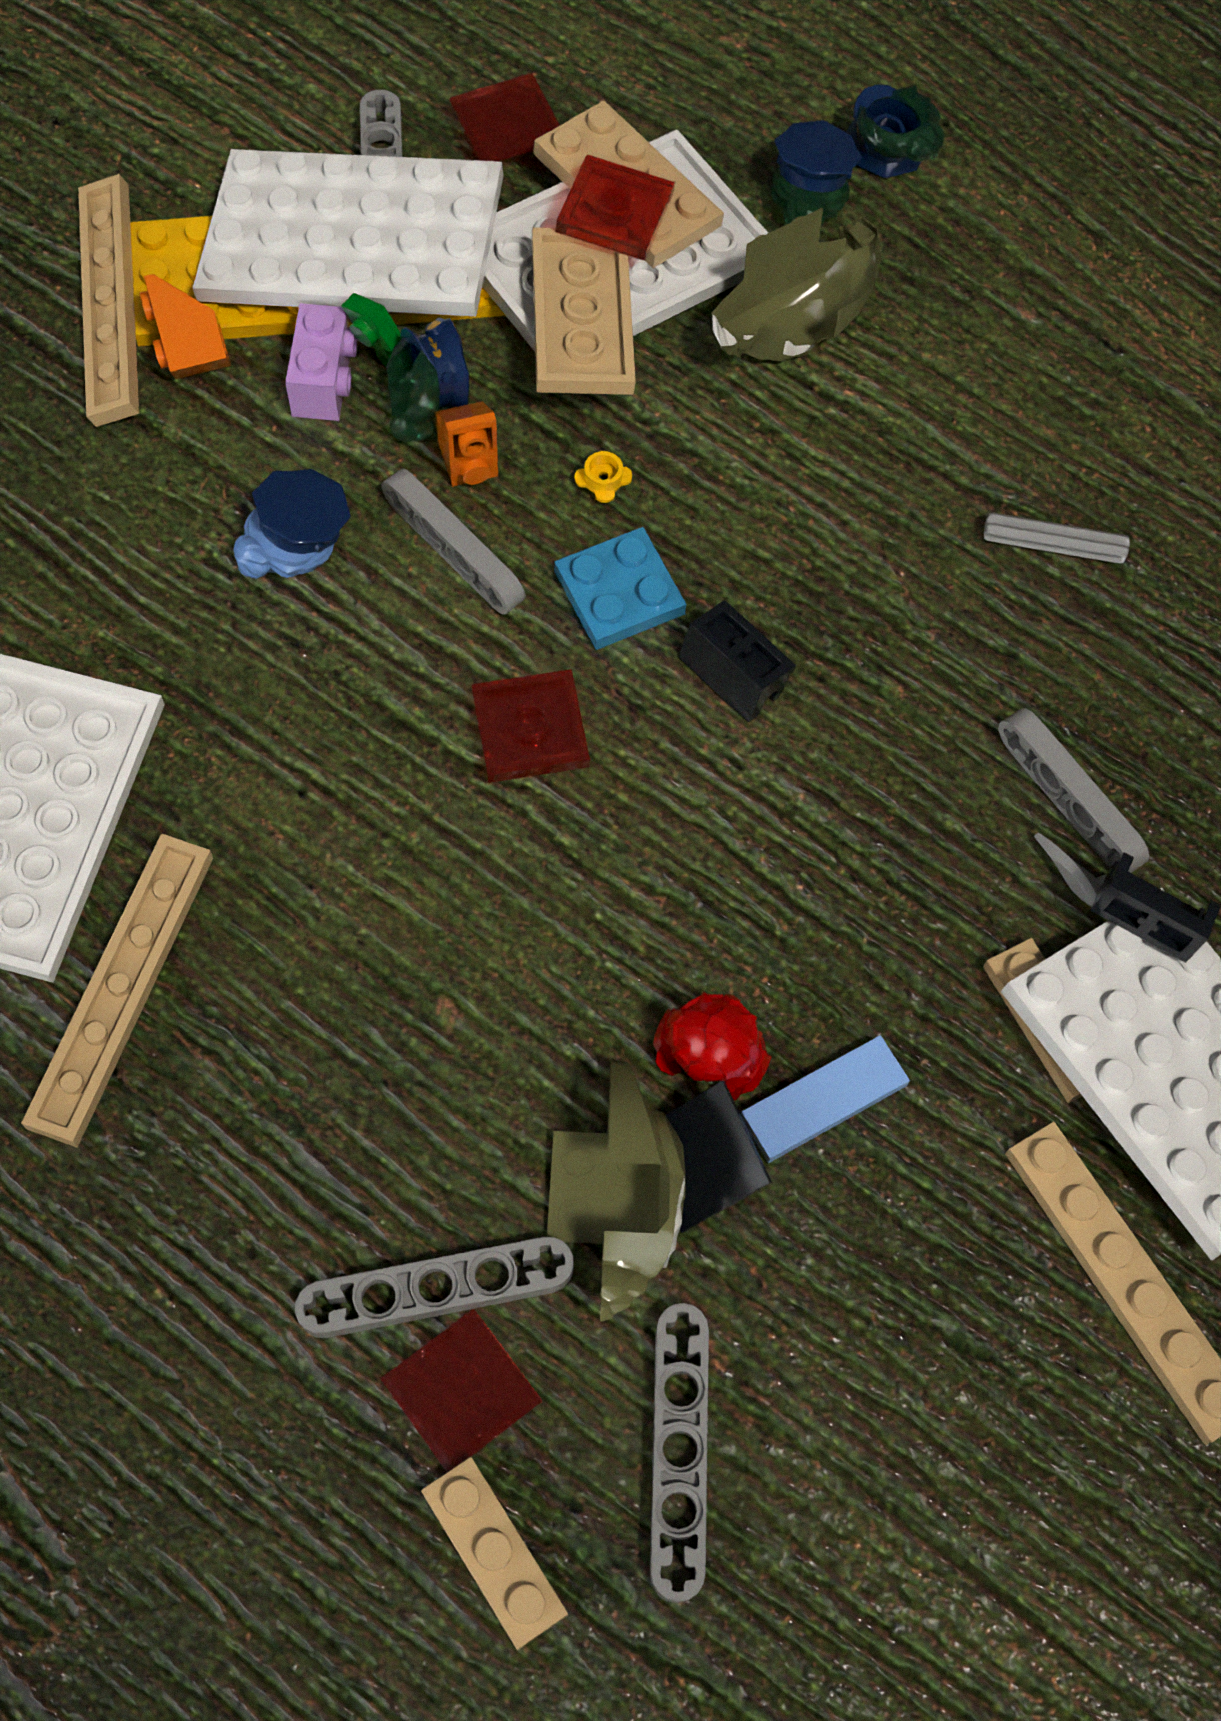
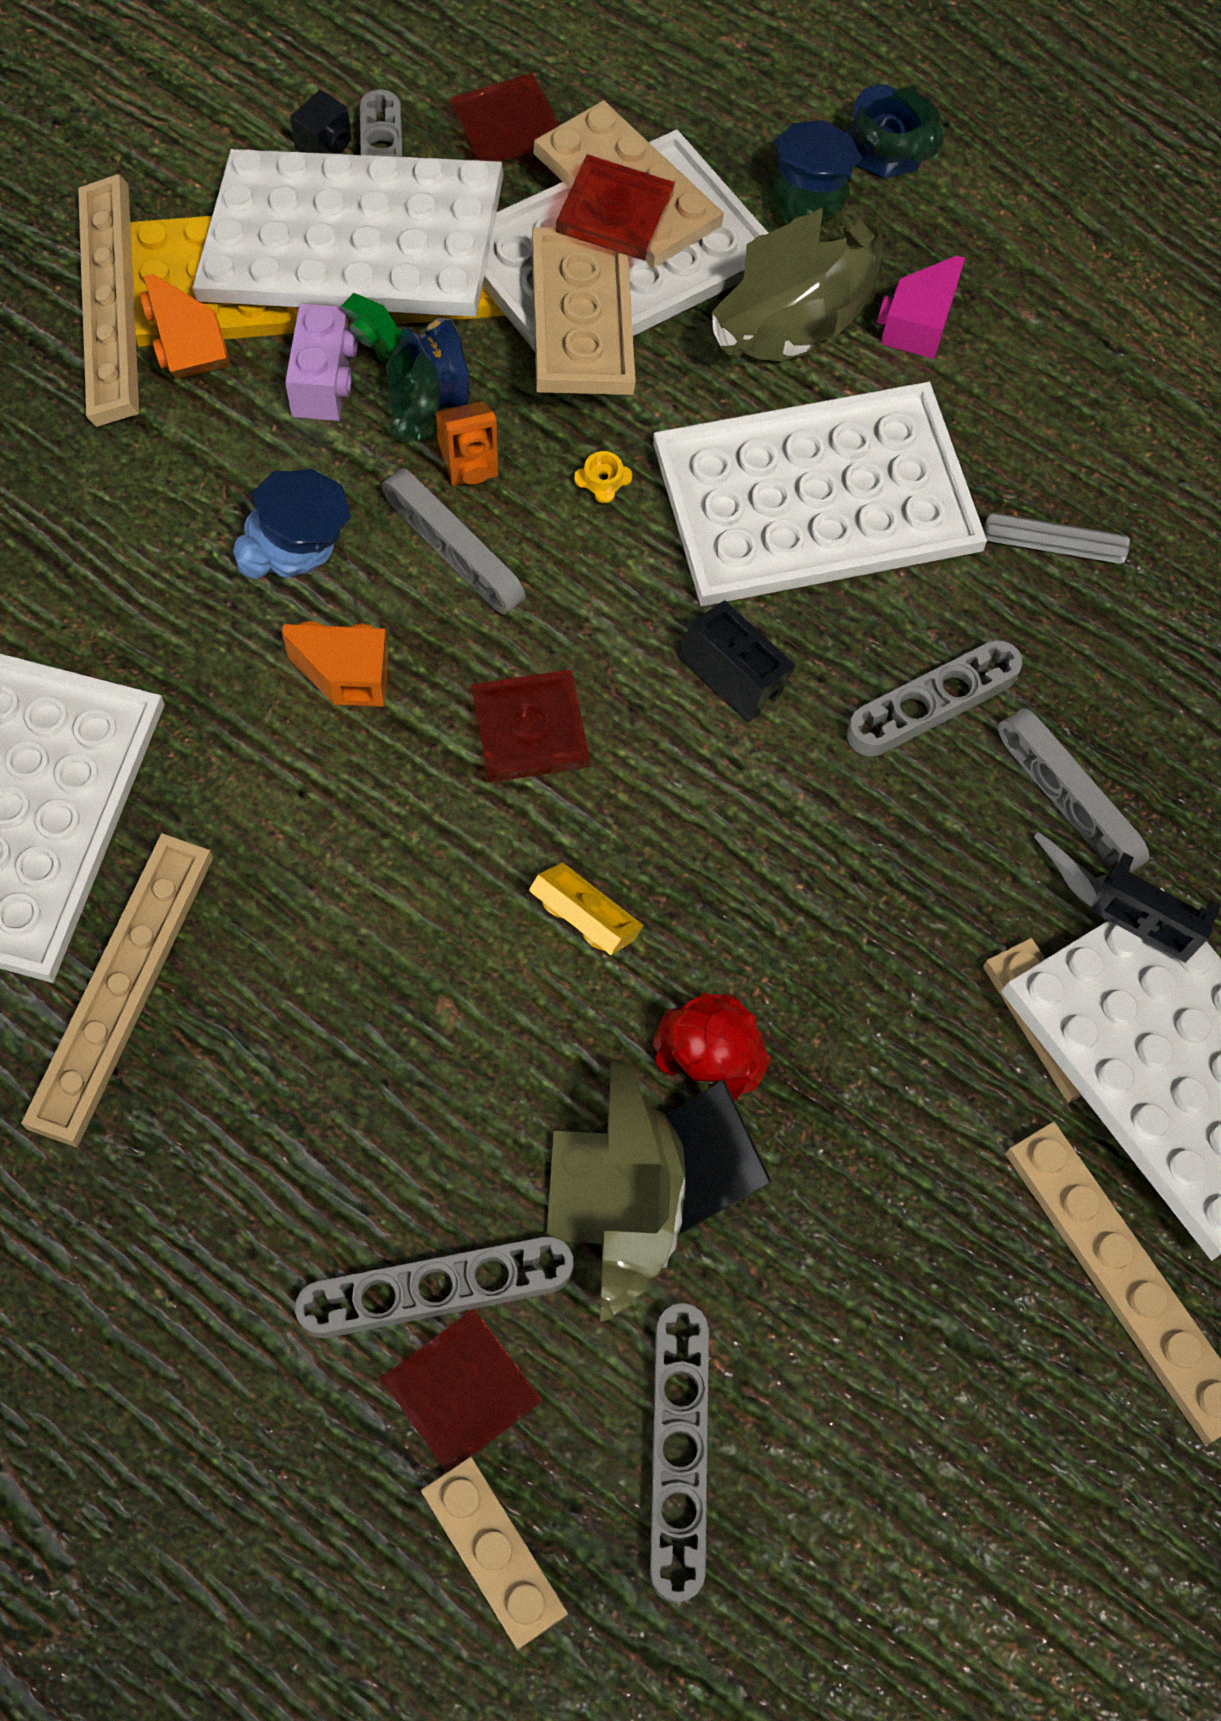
dark azure plate [554,527,686,650] -> none
light blue tile [740,1035,910,1163] -> none
none -> orange slope [282,621,389,707]
none -> black plate [290,89,352,154]
none -> yellow plate [529,862,644,955]
none -> white plate [653,382,987,607]
none -> light grey beam [847,640,1022,756]
none -> dark pink slope [877,256,965,359]

